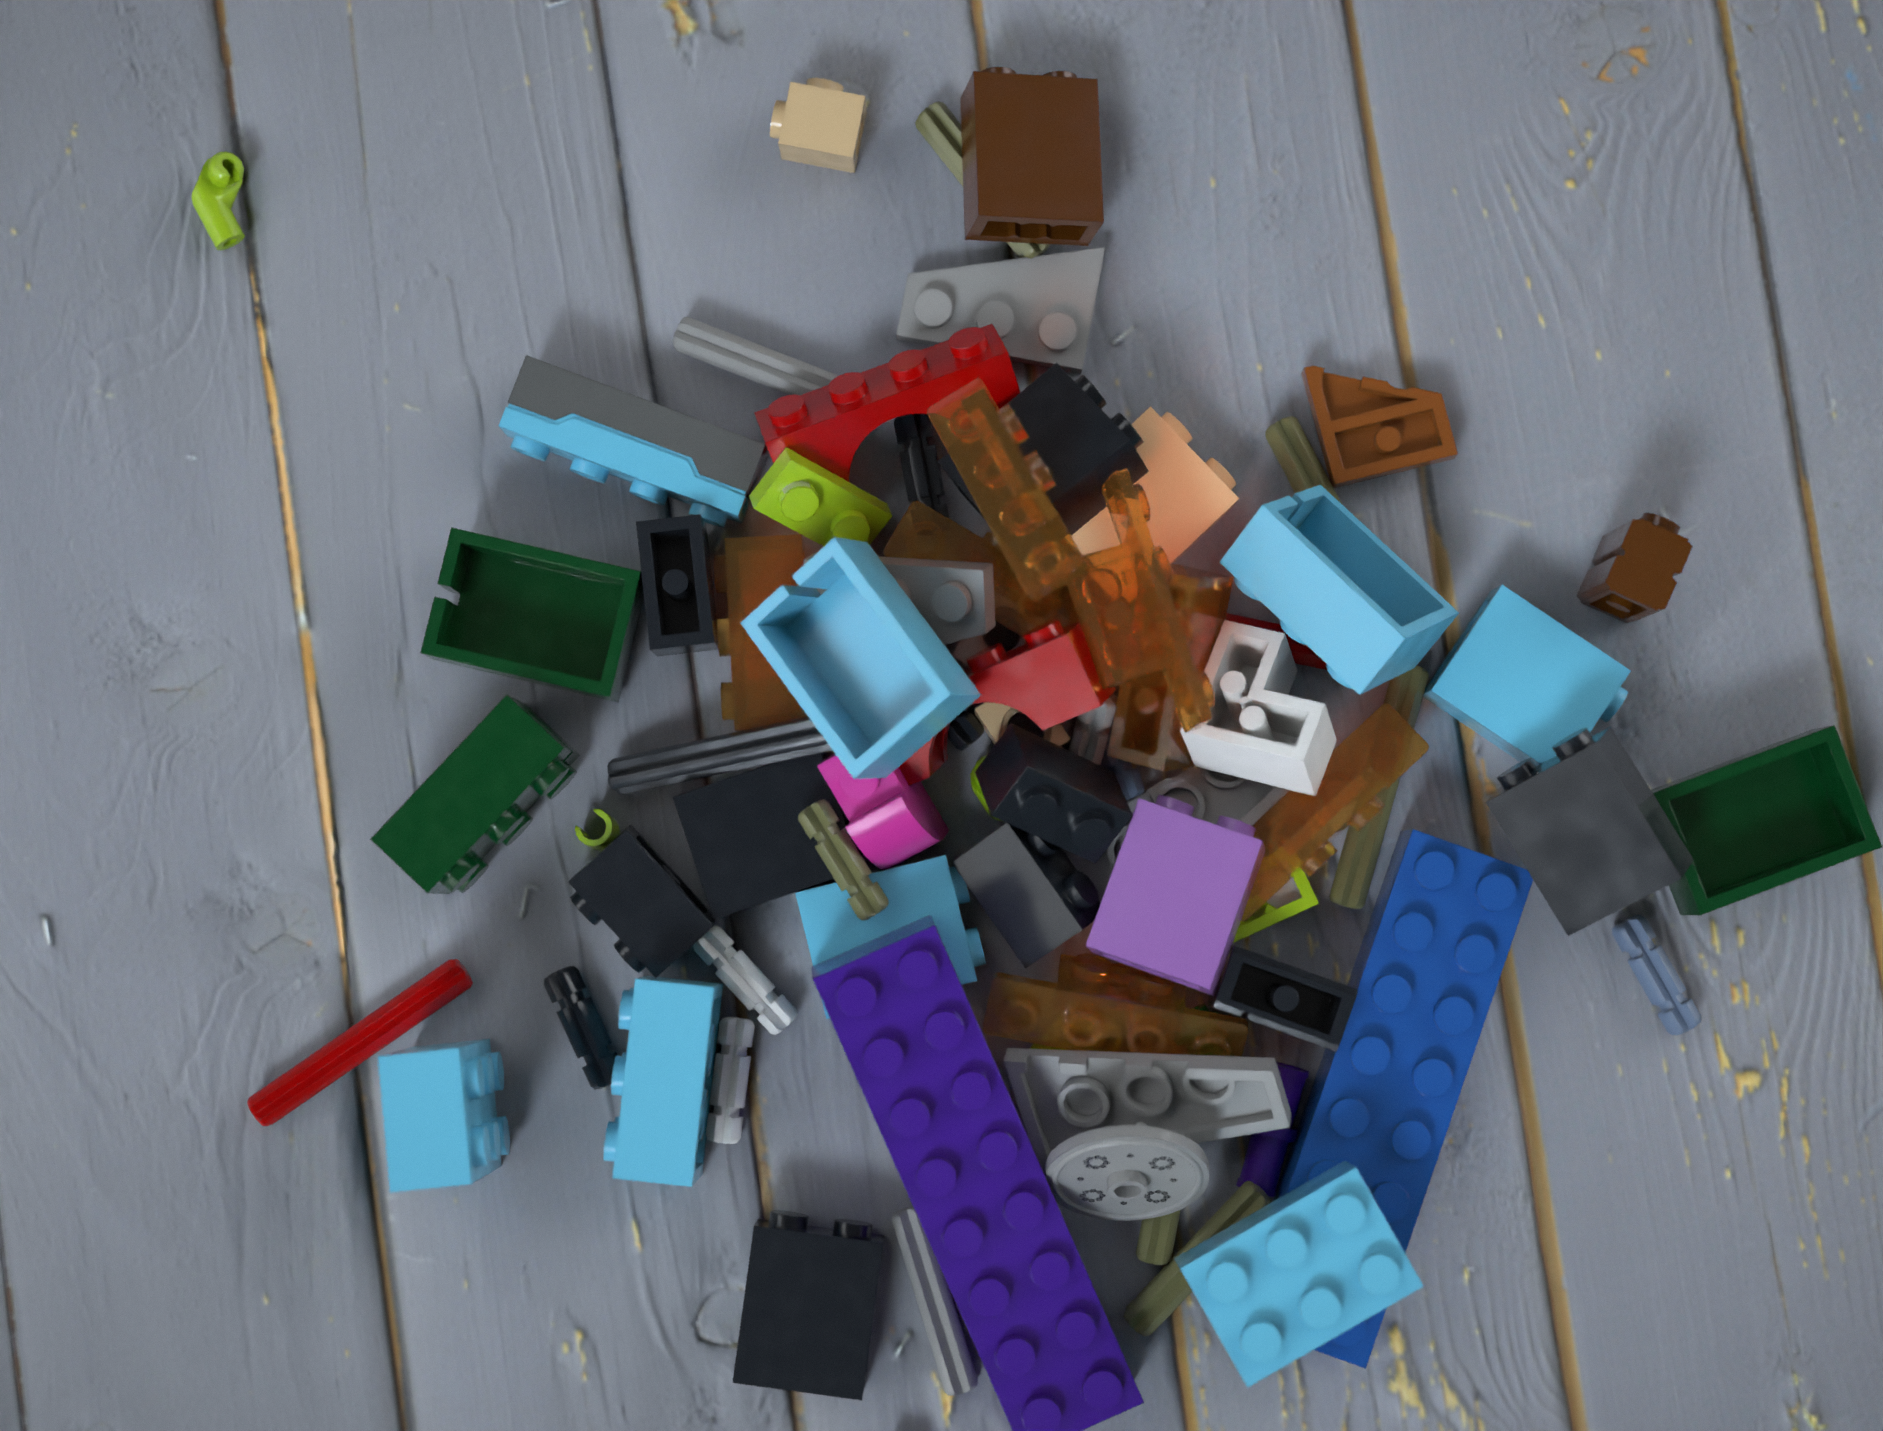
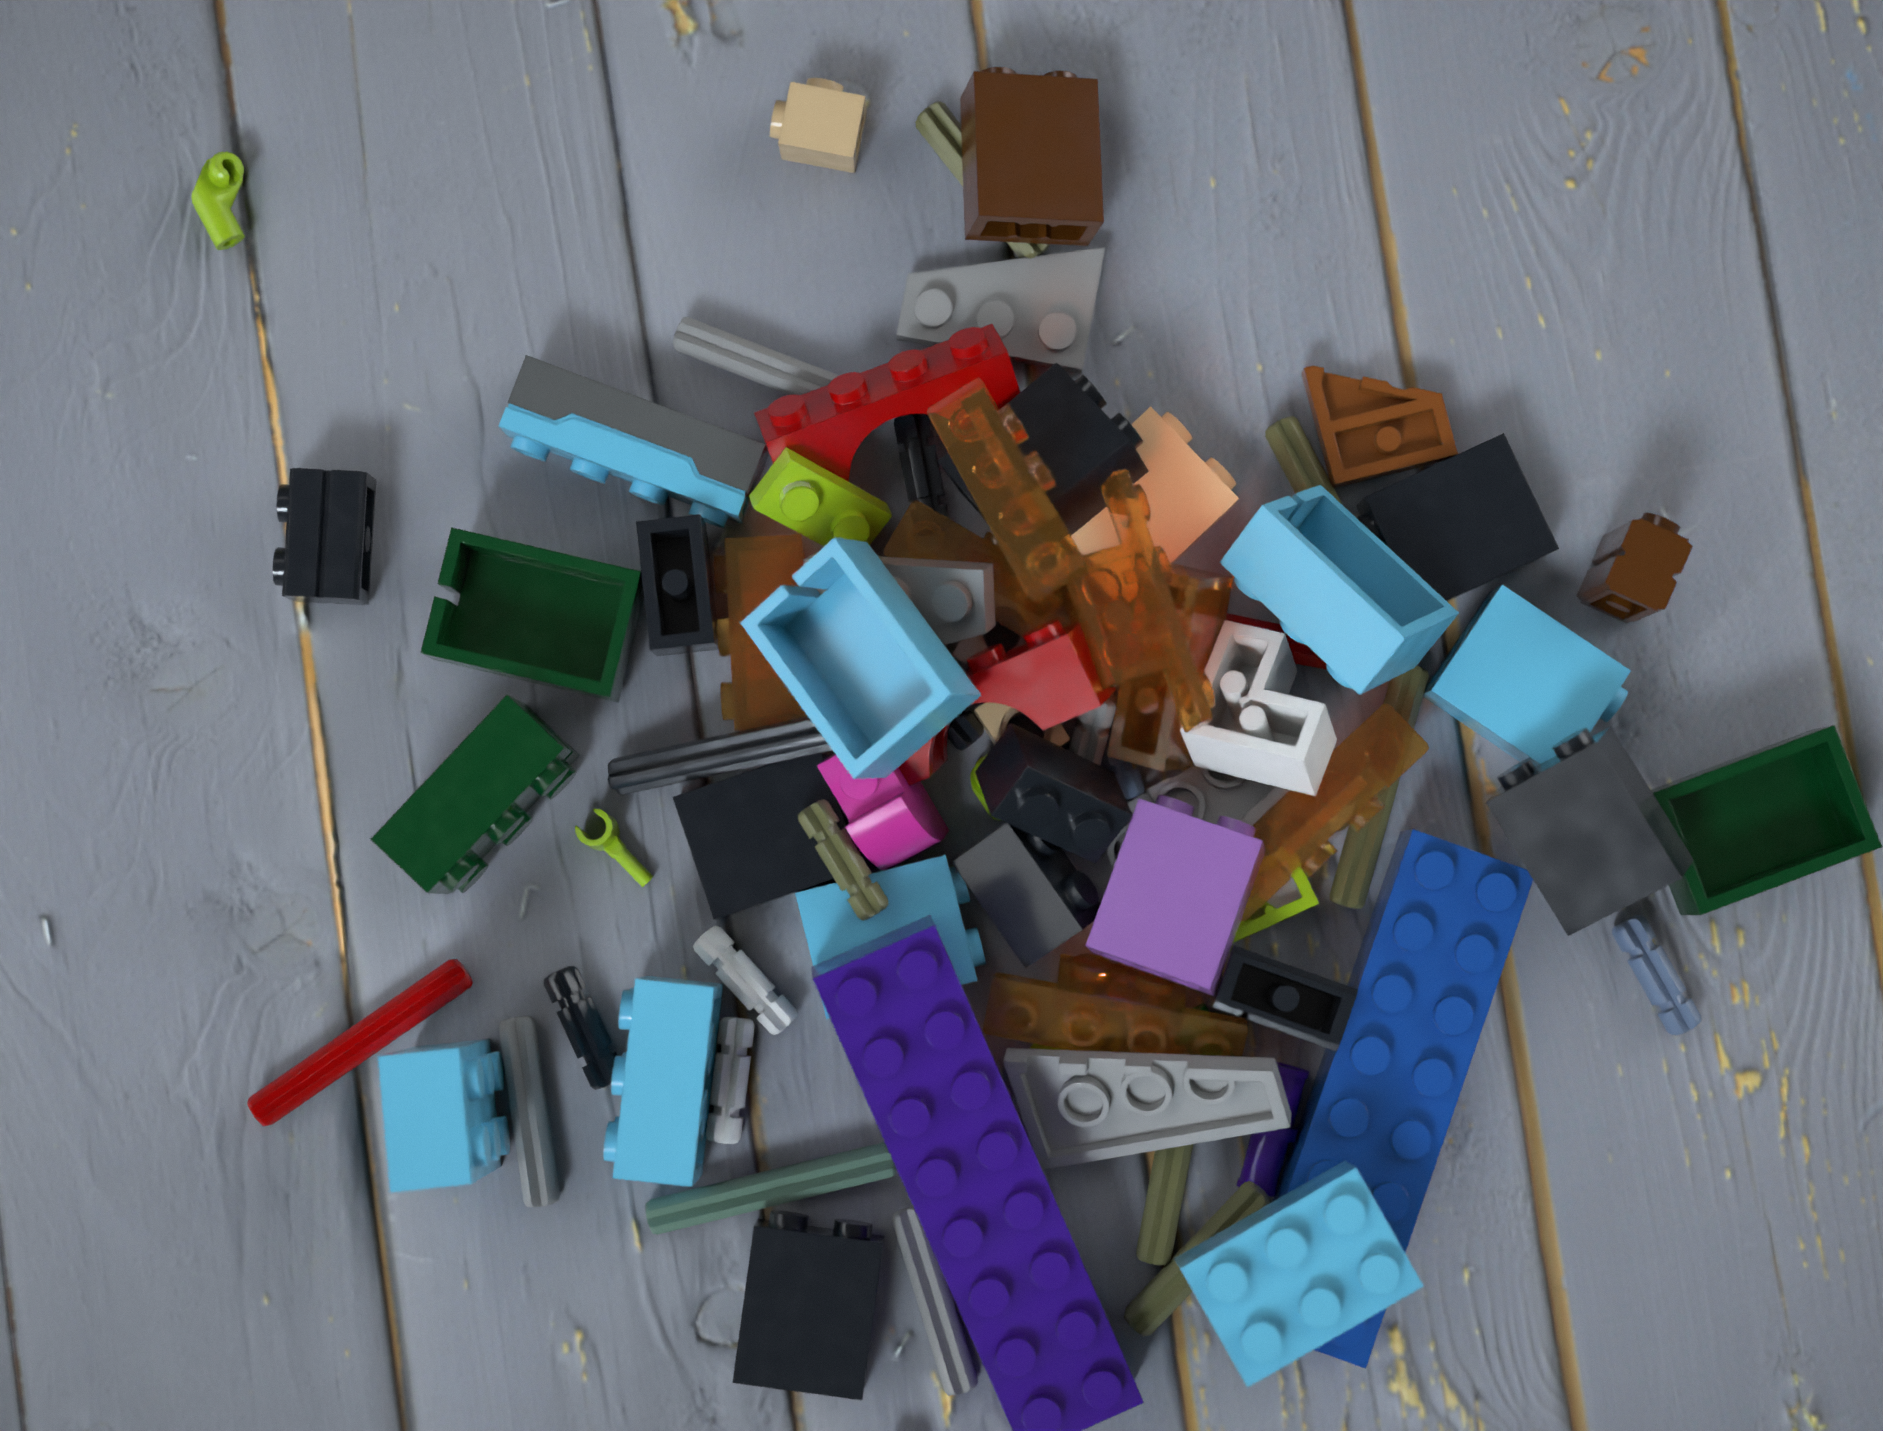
black brick [568,824,716,978] -> none
light grey shield [1044,1121,1210,1221] -> none
none -> black brick [272,468,377,605]
none -> light grey axle [499,1016,560,1207]
none -> sand green axle [645,1142,897,1235]
none -> black brick [1356,433,1559,602]

